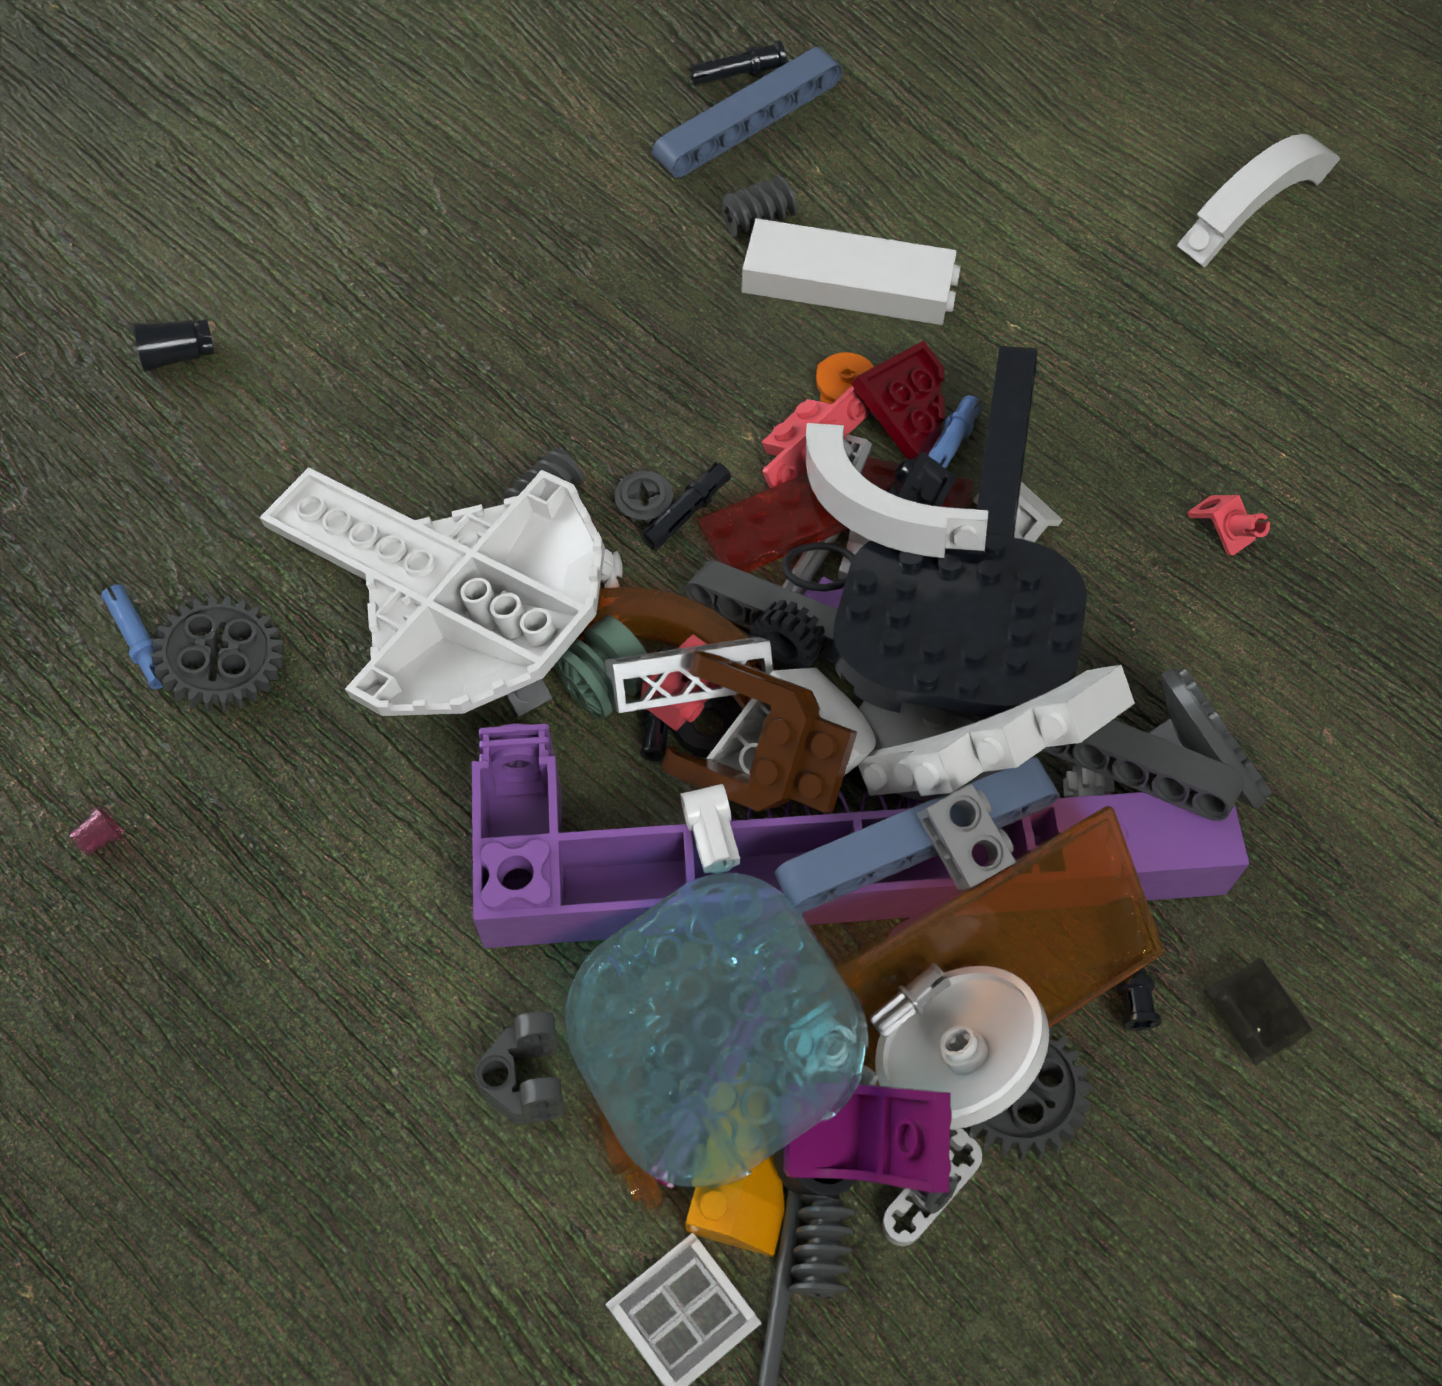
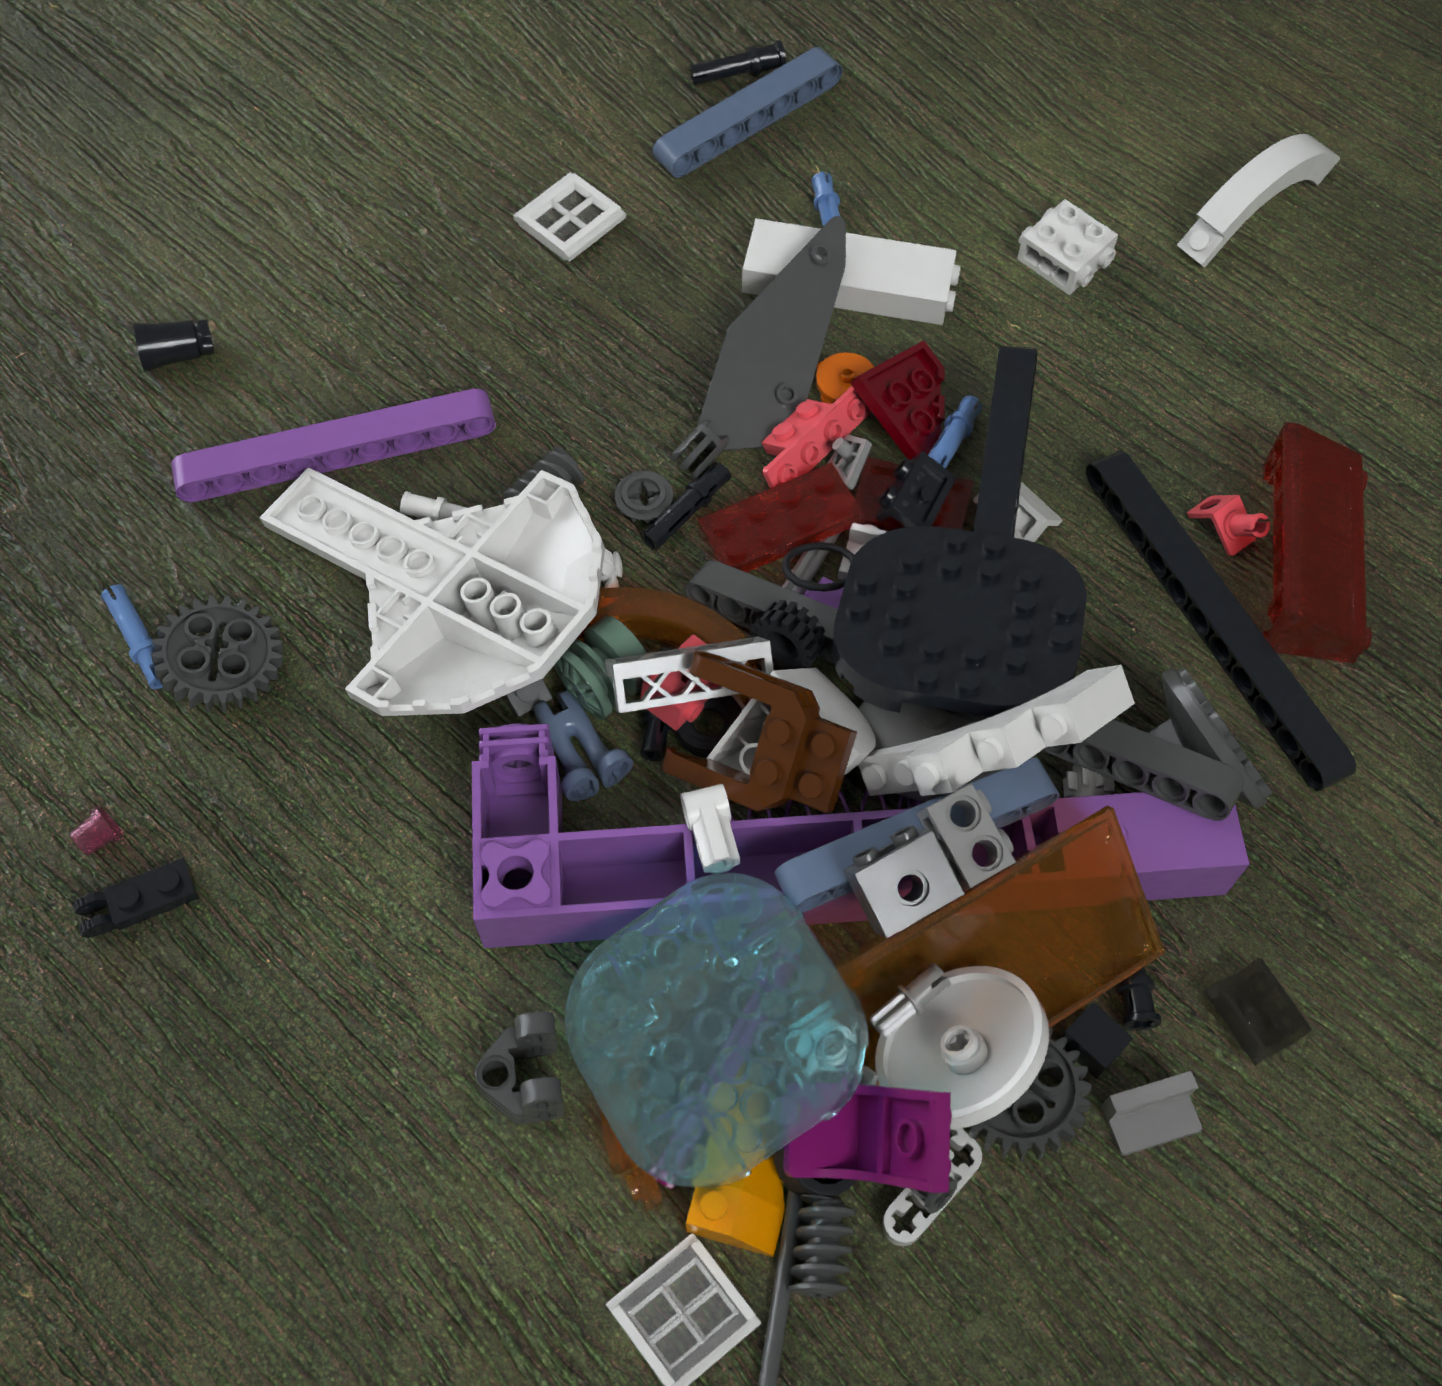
dark grey piece [723,176,798,237] -> none
white arch [806,423,988,558] -> none
none -> black hinge [72,857,199,938]
none -> medium lavender beam [171,389,496,502]
none -> white pin [400,491,466,521]
none -> white piece [513,172,626,262]
none -> sand blue piece [533,690,633,801]
none -> dark grey wing [669,216,846,481]
none -> medium blue axle [811,172,840,226]
none -> brick [843,825,964,938]
none -> white brick [1017,199,1118,295]
none -> black panel [1061,1003,1133,1079]
none -> black beam [1086,450,1356,791]
none -> light grey panel [1100,1071,1202,1156]
none -> clear red windscreen [1262,422,1372,663]

